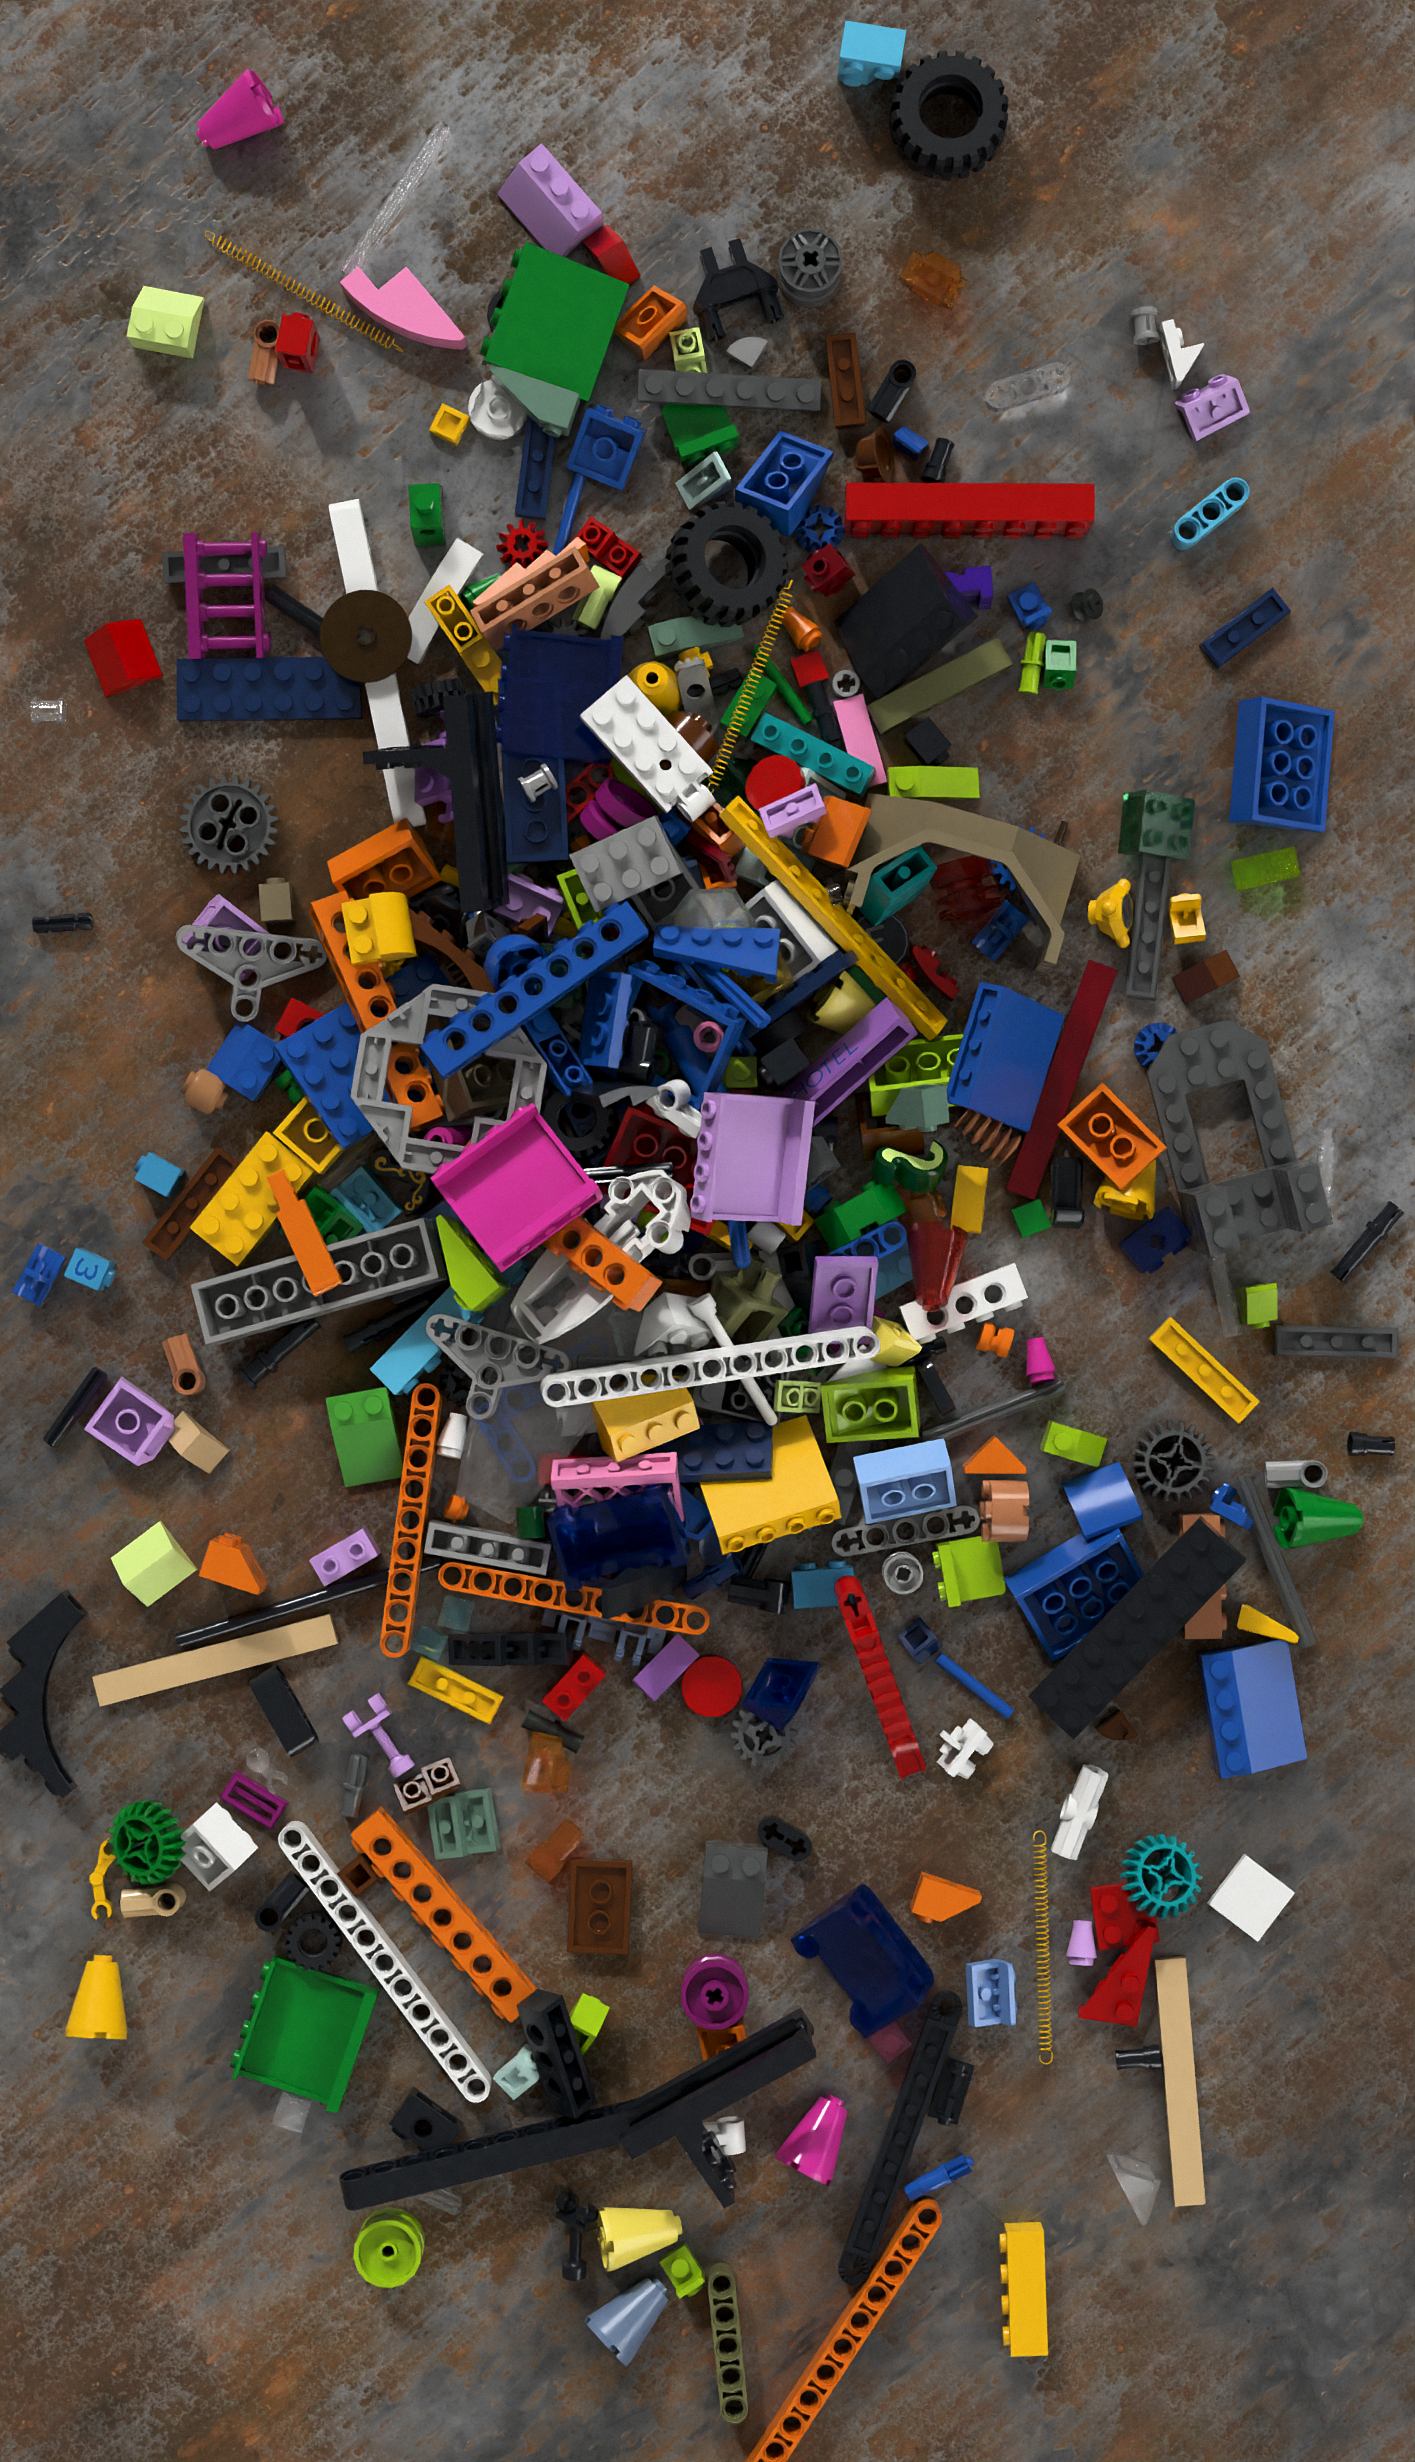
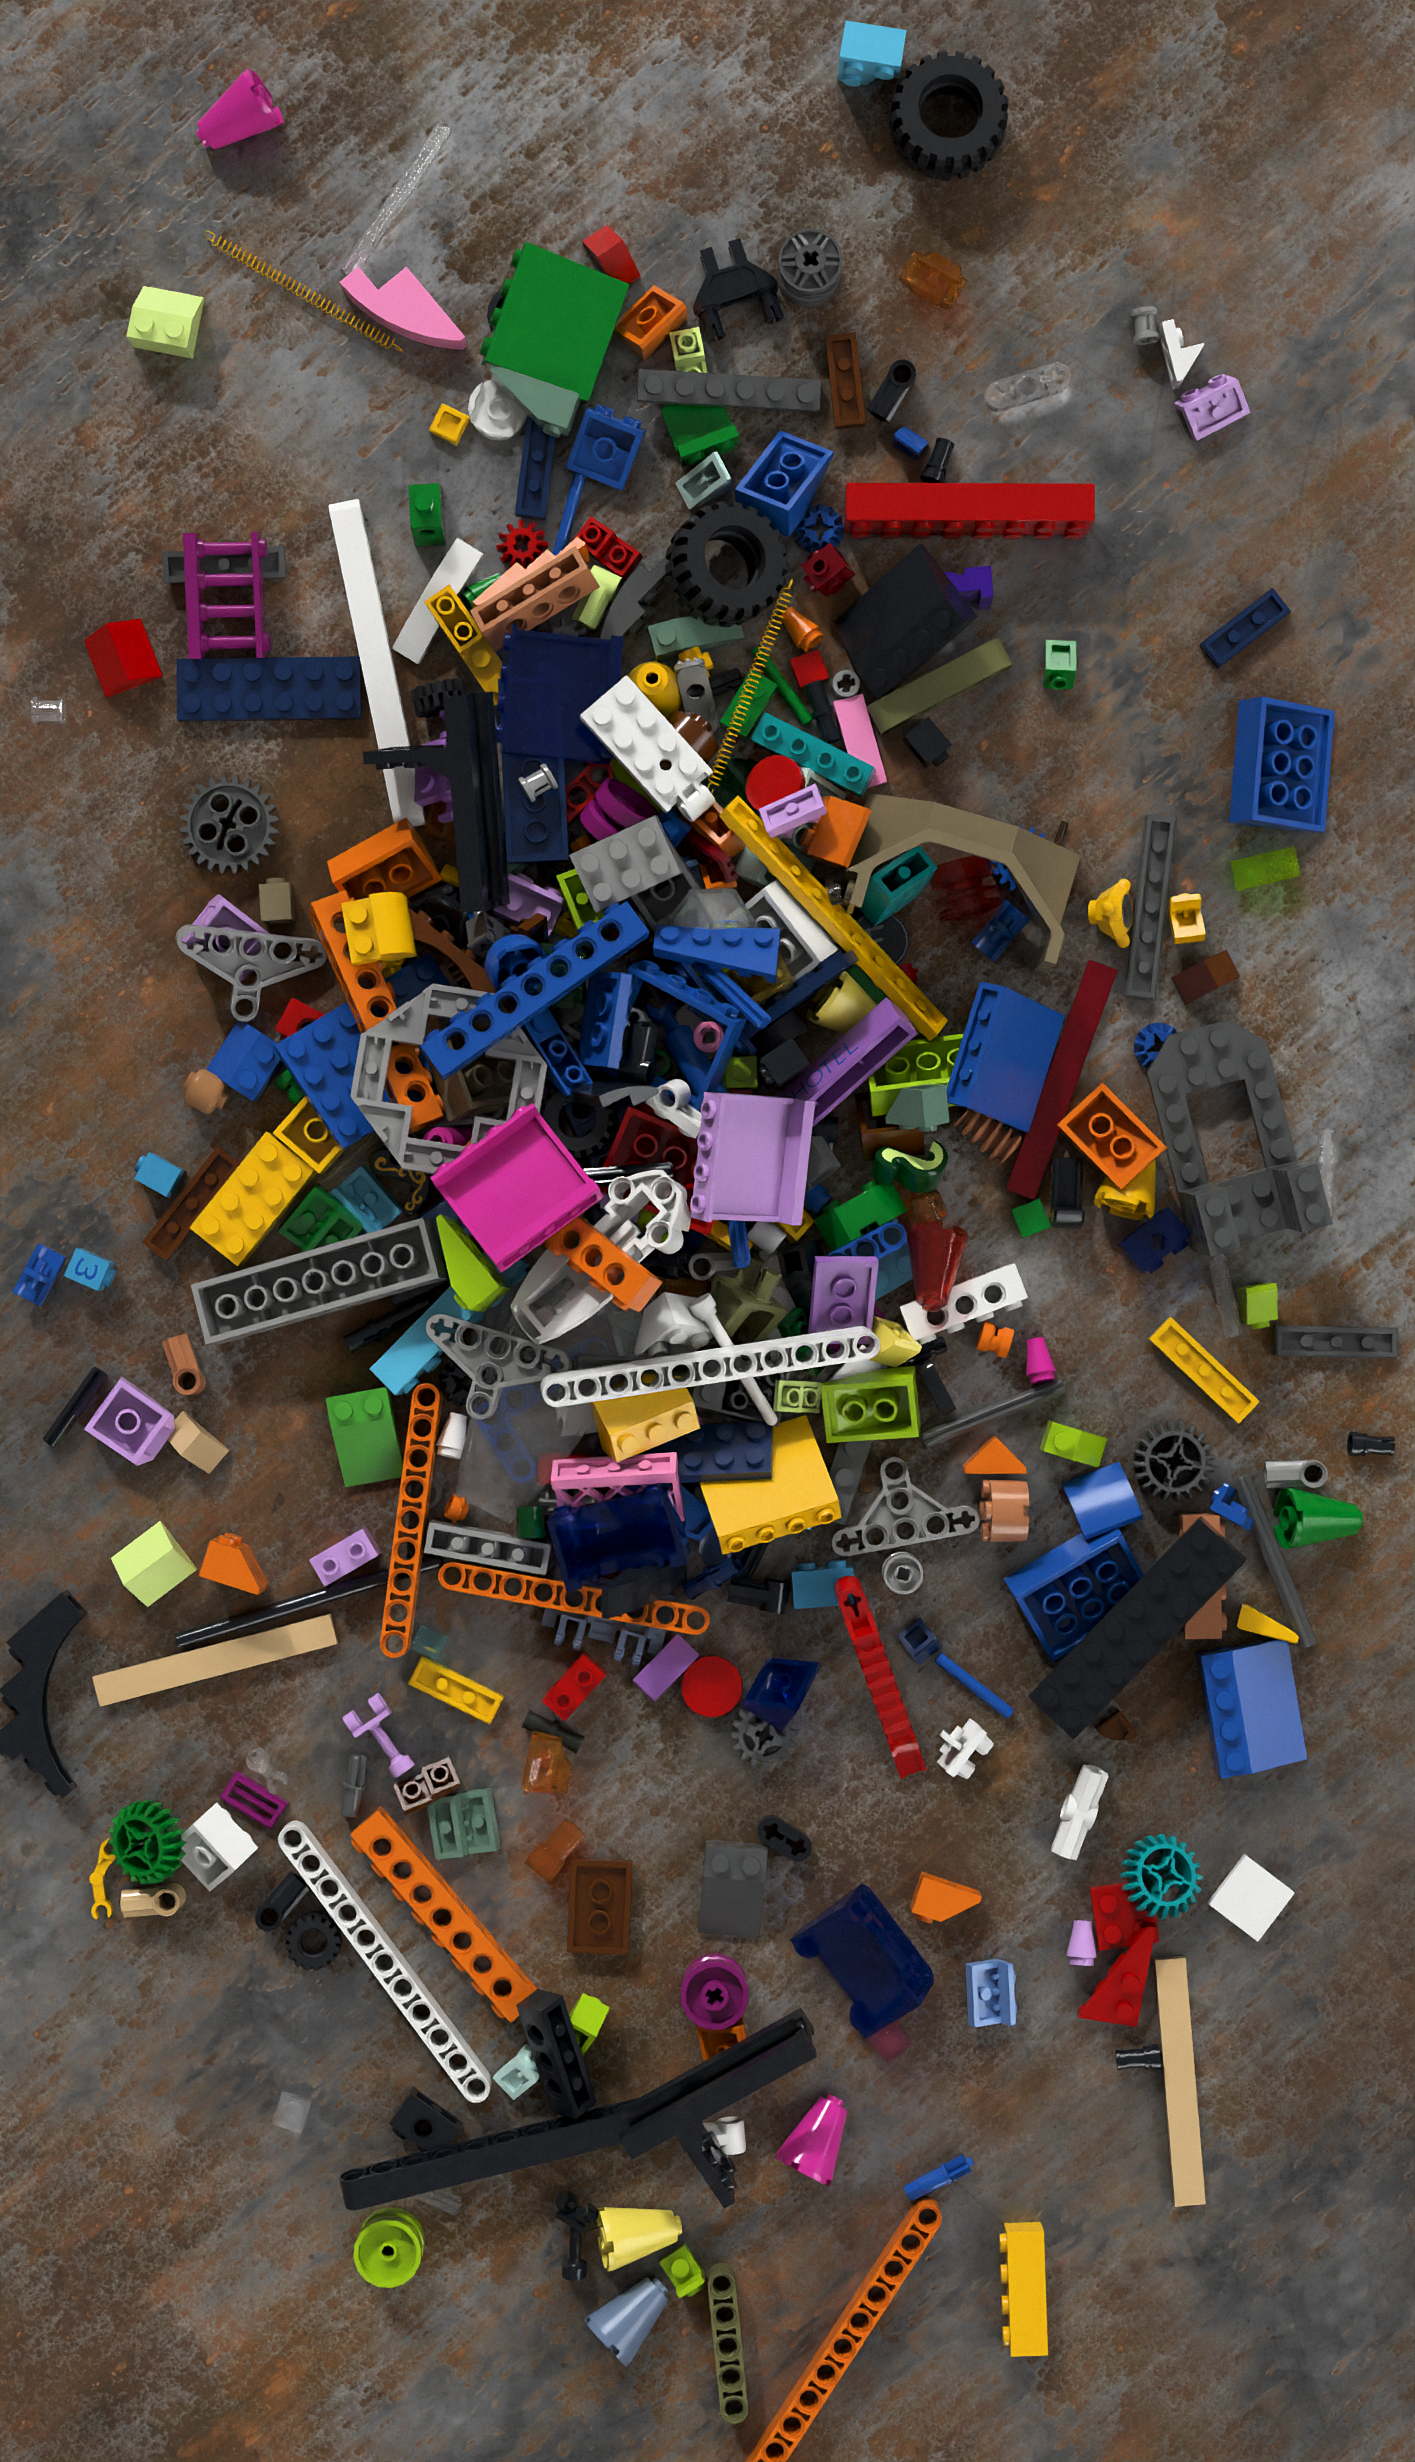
black axle [32,912,94,933] -> none
yellow cone [65,1955,128,2039] -> none
green panel [230,1954,380,2114] -> none
black pin [236,1318,322,1391] -> none
nougat piece [247,320,280,386] -> none
black beam [249,1664,319,1757] -> none
black axle [265,585,323,637] -> none
orange piece [267,1169,343,1297] -> none
red brick [275,312,320,374] -> none
dark brown piece [320,590,412,683] -> none
reddish brown slope [337,1853,381,1898] -> none
clear light blue plate [438,1594,476,1632] -> none
black slope [448,1632,573,1667] -> none
lavender slope [497,143,603,257] -> none
light grey tile [726,337,768,370] -> none
black plate [838,1990,963,2286] -> none
light blue slope [853,1438,957,1524] -> none
reddish brown piece [854,427,894,483] -> none
lime slope [886,766,980,801] -> none
red slope [910,945,960,1002] -> none
black hinge [928,2057,975,2126] -> none
lime bracket [932,1535,1006,1607] -> none
yellow slope [950,1165,989,1234] -> none
blue bracket [1007,582,1053,631] -> none
lime axle [1018,631,1046,694] -> none
yellow piece [1033,1830,1053,2065] -> none
pearl dark grey wheel [1071,589,1103,622] -> none
clear slope [1105,2151,1161,2226] -> none
clear green bracket [1118,790,1195,860] -> none
medium azure beam [1170,477,1250,550] -> none
black pin [1330,1201,1404,1284] -> none

